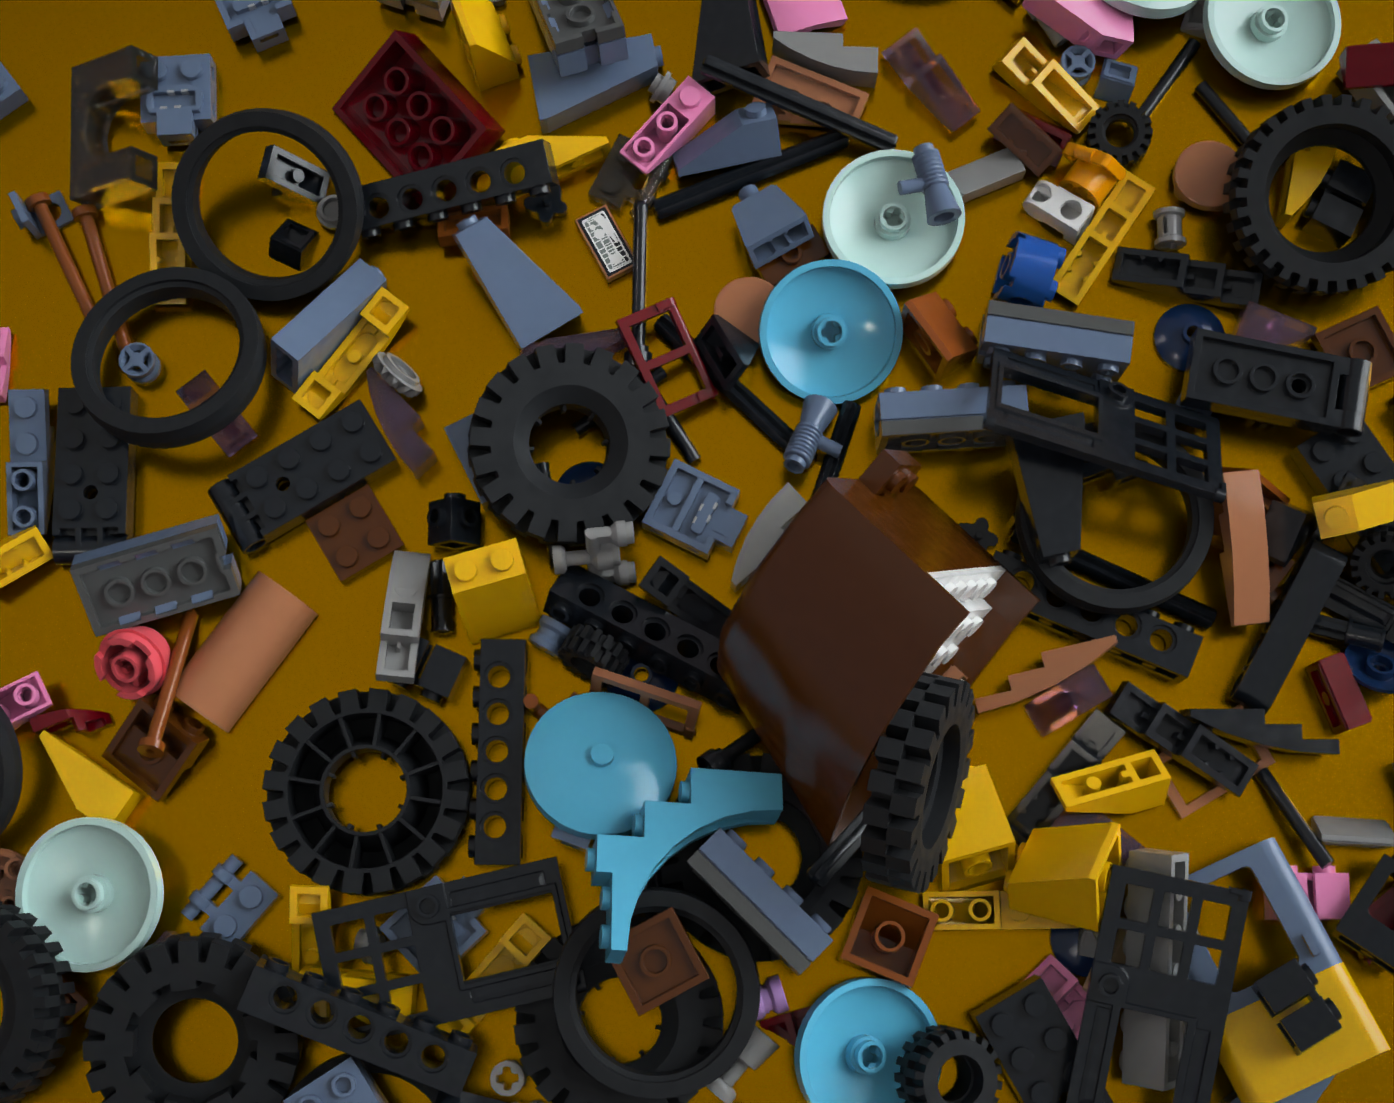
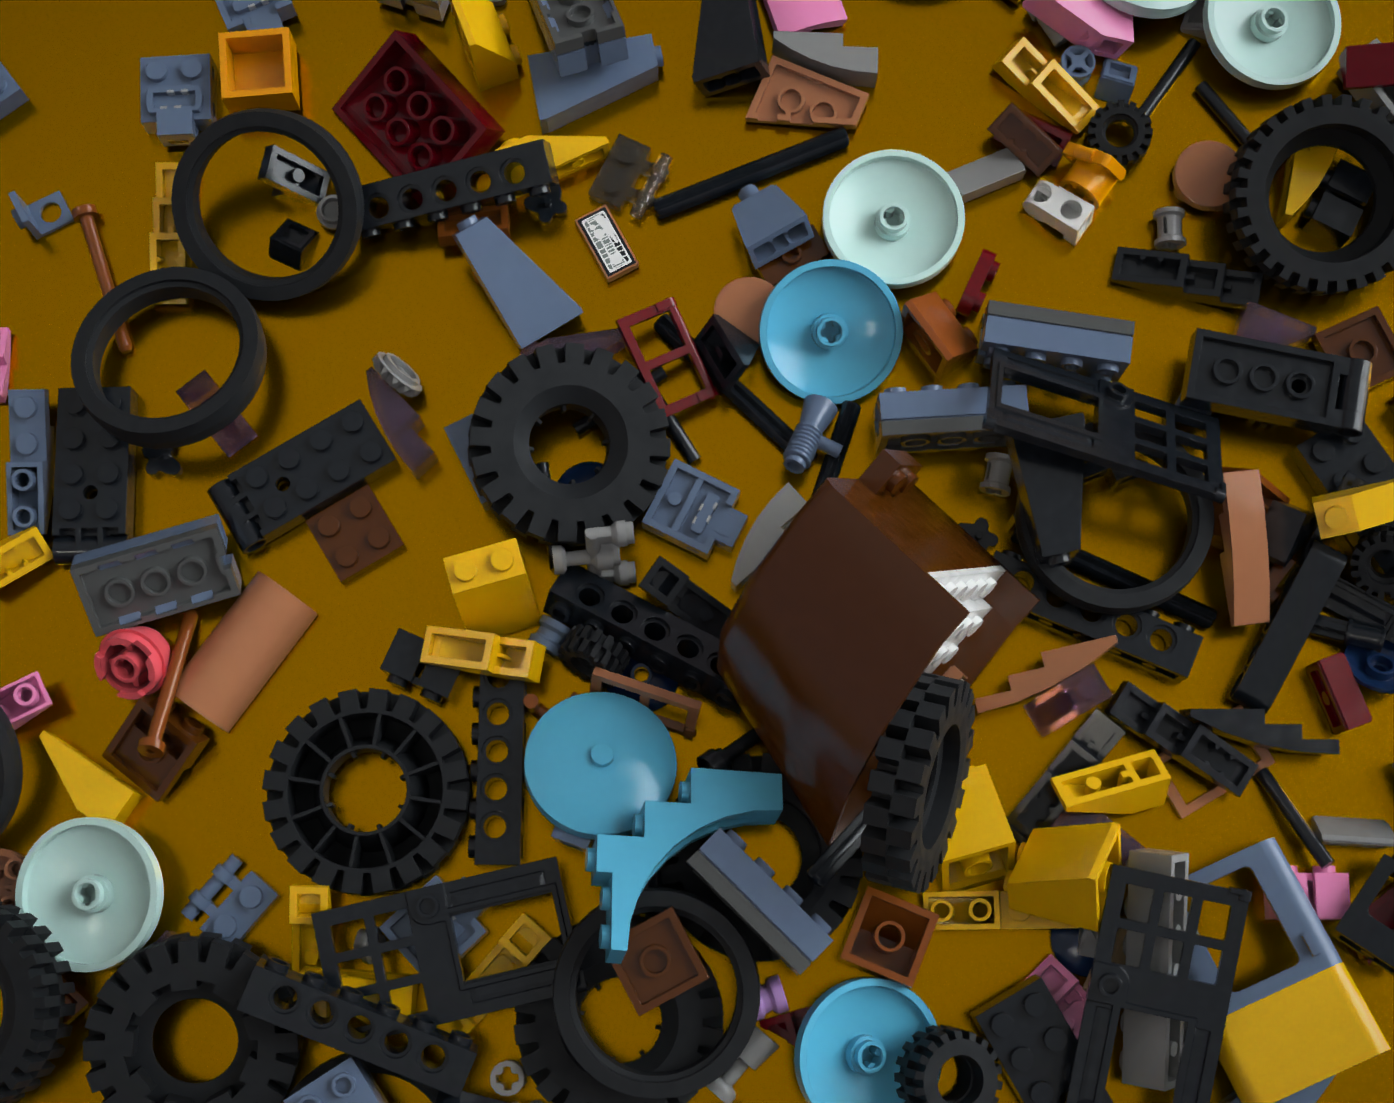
dark orange bar [25,192,94,319] -> none
dark red slope [29,709,114,736] -> none
clear smoke arch [70,45,158,210] -> none
sand blue wheel [118,342,161,385] -> none
sand blue slope [271,258,387,394] -> none
yellow slope [292,286,410,421] -> none
light grey slope [376,550,431,684] -> none
black brick [427,493,481,551] -> none
black axle [427,559,455,633] -> none
bright pink slope [619,75,715,175] -> none
black piece [624,201,652,369] -> none
light grey plate [647,71,678,104] -> none
sand blue slope [672,102,782,177] -> none
black axle [700,55,898,150] -> none
slope [881,27,980,132] -> none
sand blue piece [897,142,962,226] -> none
blue brick [992,231,1066,308] -> none
yellow slope [1053,170,1156,306] -> none
dark blue dish [1153,304,1225,373] -> none
black piece [1251,958,1342,1056] -> none
none -> black piece [142,447,183,477]
none -> light orange piece [218,27,300,114]
none -> yellow slope [420,625,546,683]
none -> dark red plate [956,248,1001,317]
none -> light grey bush [979,452,1012,497]

